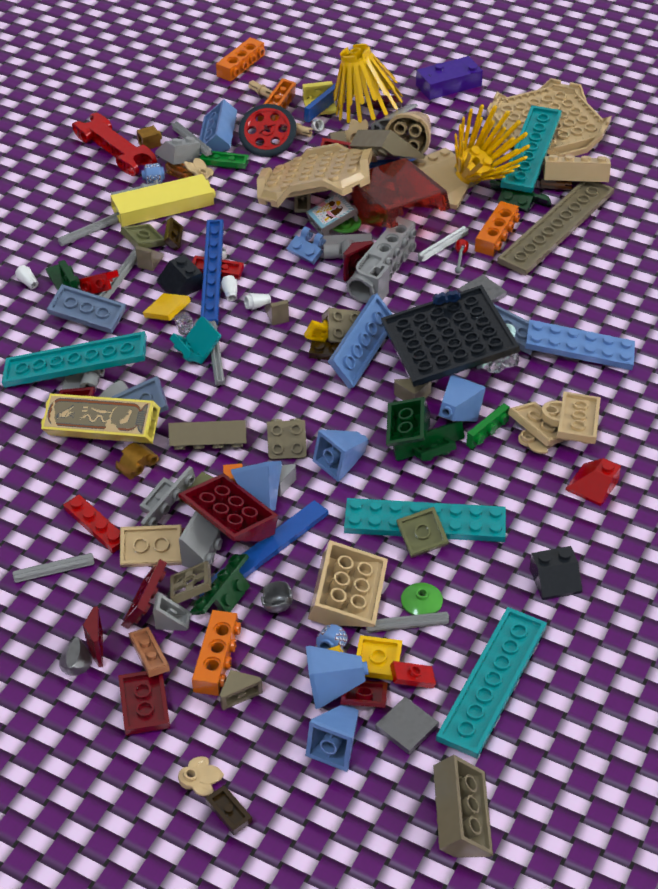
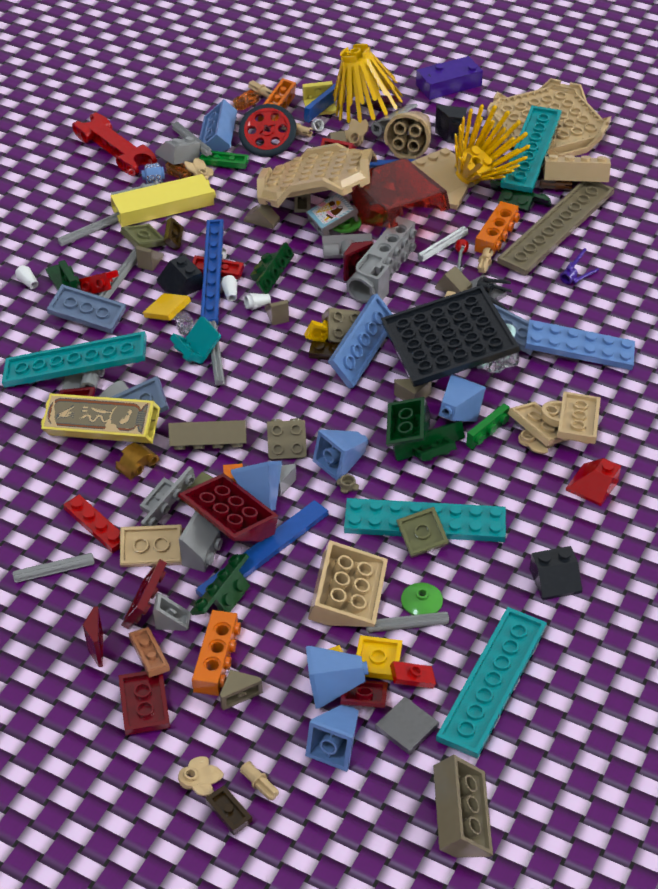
flat silver piece [59,637,91,676] -> none
pearl gold brick [137,125,162,149] -> none
dark tan piece [170,561,212,604] -> none
orange brick [216,37,265,82] -> none
flat silver hair [261,581,293,613] -> none
medium blue plate [286,226,326,265] -> none
medium blue head [316,624,348,649] -> none
dark tan slope [350,130,425,159] -> none
dark blue piece [432,290,461,305] -> none
none -> clear orange plate [233,90,259,110]
none -> tan axle [240,761,279,800]
none -> dark tan slope [244,204,280,229]
none -> dark green bracket [250,242,294,294]
none -> dark tan plate [337,474,359,494]
none -> black slope [435,105,467,143]
none -> dark tan slope [435,266,472,293]
none -> black plant [476,277,512,311]
none -> tan axle [477,247,493,273]
none -> dark purple plant [560,248,599,284]

